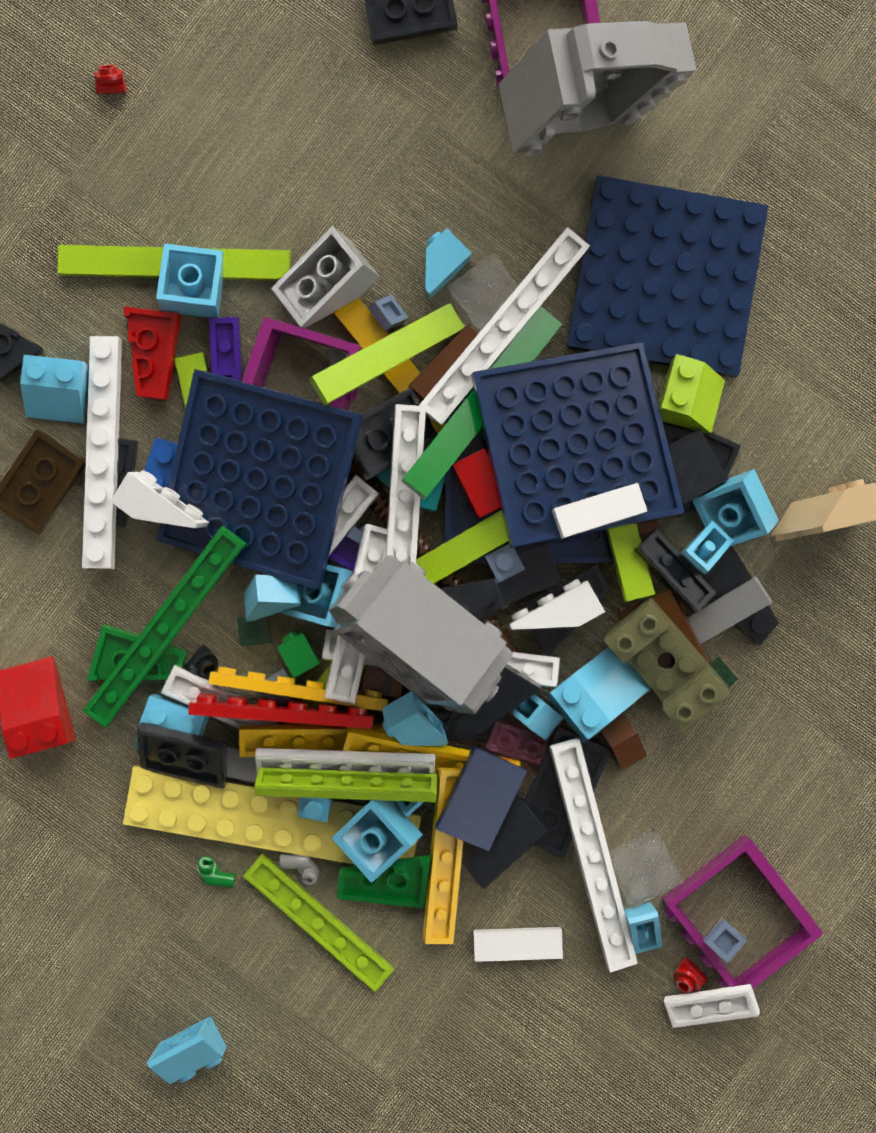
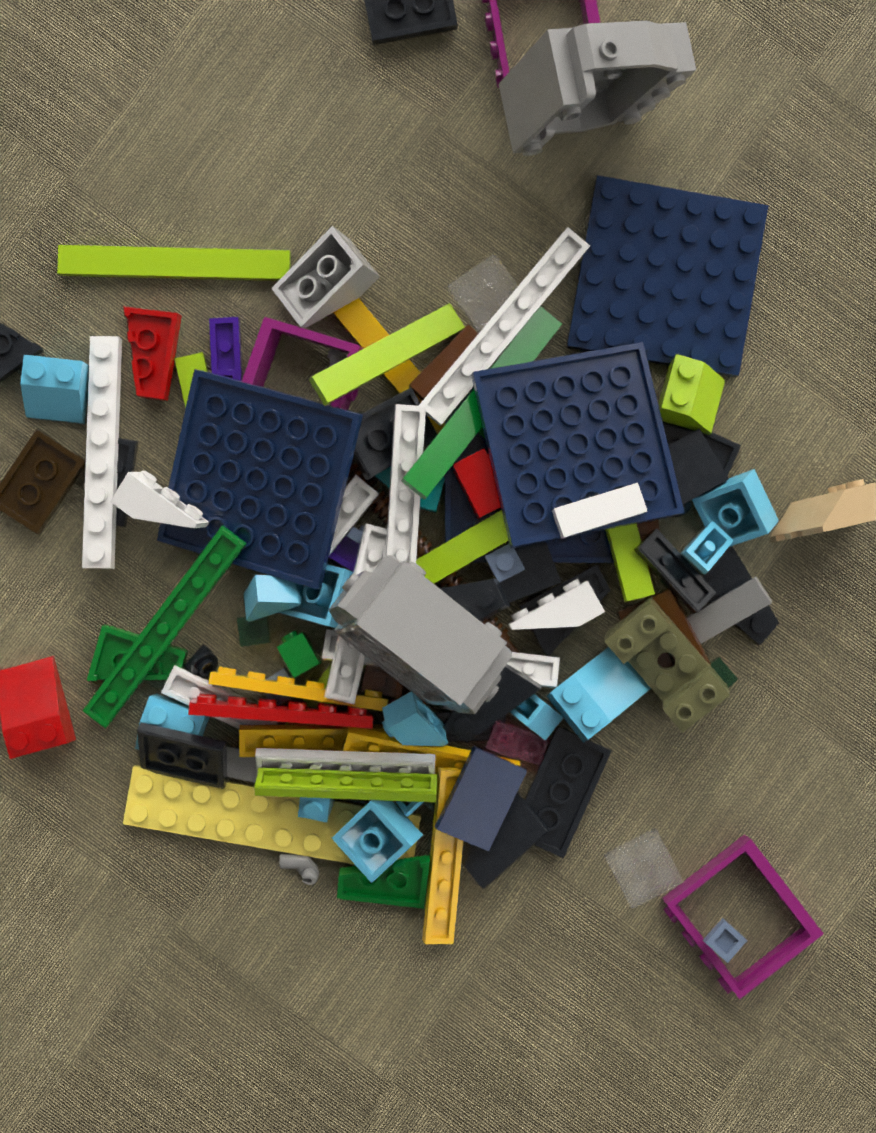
red plate [94,65,127,95] -> none
blue plate [144,437,178,488] -> none
medium azure slope [147,1016,227,1085] -> none
medium azure slope [156,244,224,318] -> none
green arm [197,856,236,888] -> none
lime tile [243,853,394,993] -> none
sand blue plate [368,294,409,332] -> none
medium azure slope [425,228,472,300] -> none
white tile [474,927,563,962] -> none
white plate [549,738,638,973] -> none
reddish brown slope [600,712,647,770] -> none
medium azure slope [624,902,663,954] -> none
white tile [664,984,760,1028] -> none
red plate [673,957,708,993] -> none

